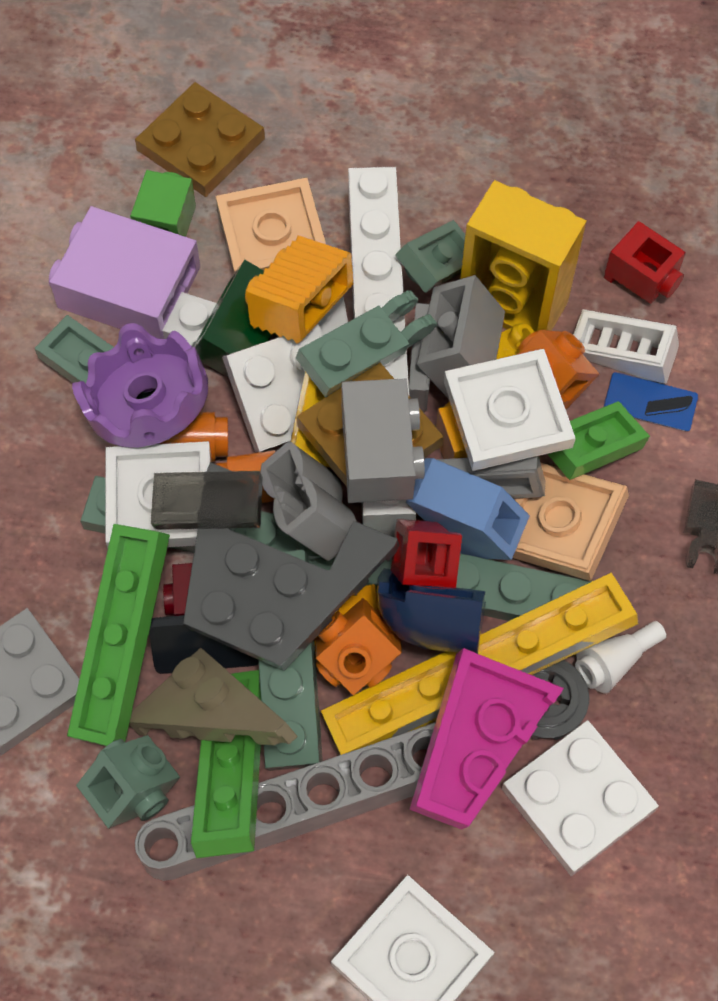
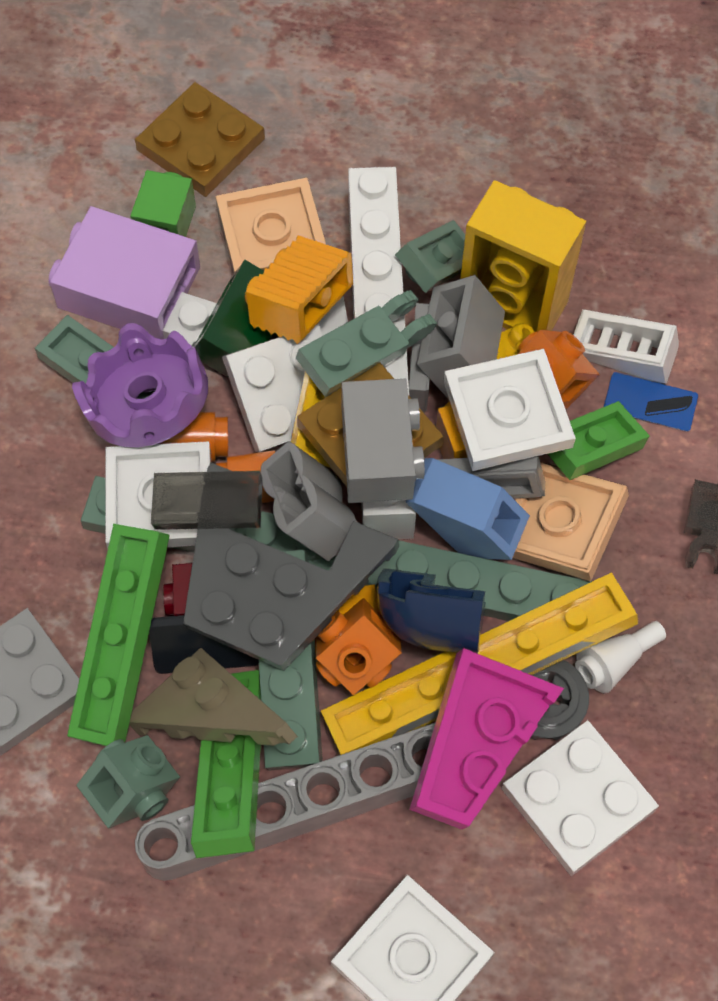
red brick [391,519,462,588] -> none
red brick [604,221,686,304] -> none

